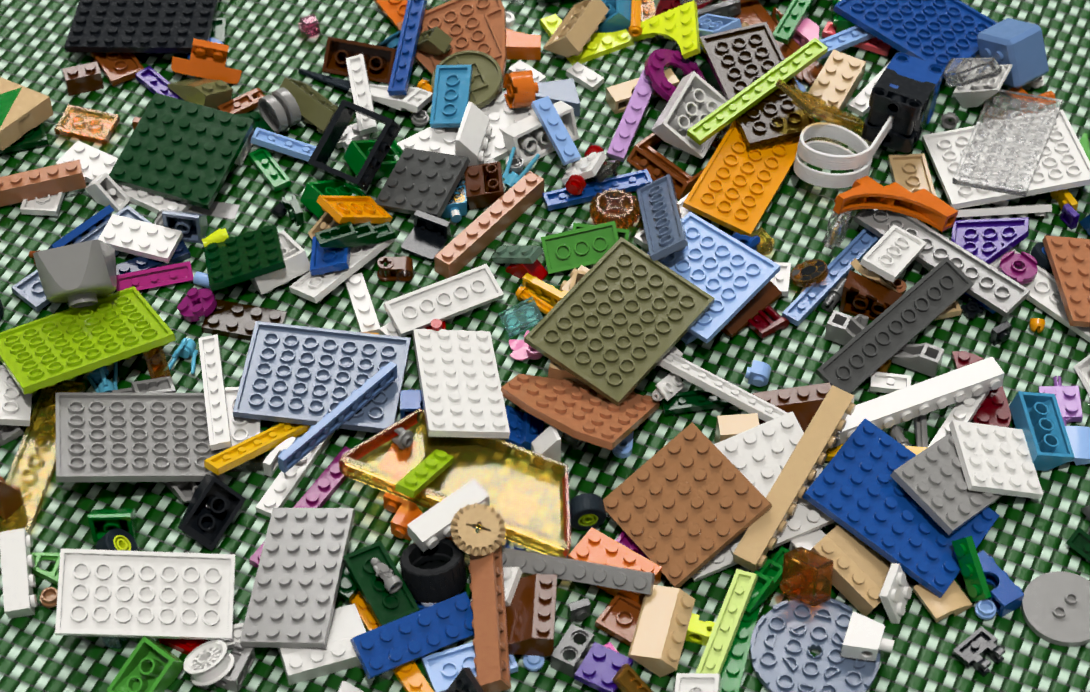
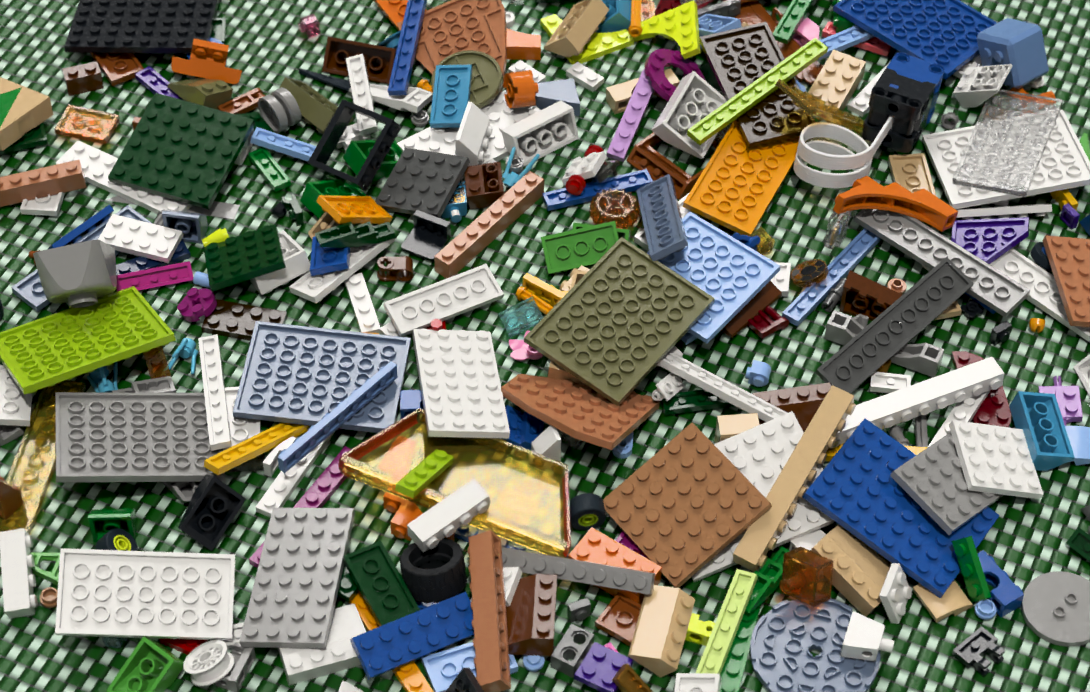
white slope [85,172,131,212] -> none
light grey piece [371,557,403,594] -> none
light grey plate [392,427,414,449] -> none
olive slope [417,26,453,56] -> none
tan gear [450,502,506,556] -> none
sand green plate [491,245,544,264] -> none
red slope [506,259,548,281] -> none
light blue plate [531,96,581,165] -> none
tan slope [850,258,898,292] -> none
white plate [860,225,927,283] -> none
clear slope [943,58,1002,86] -> none
magenta plate [999,251,1038,285] -> none

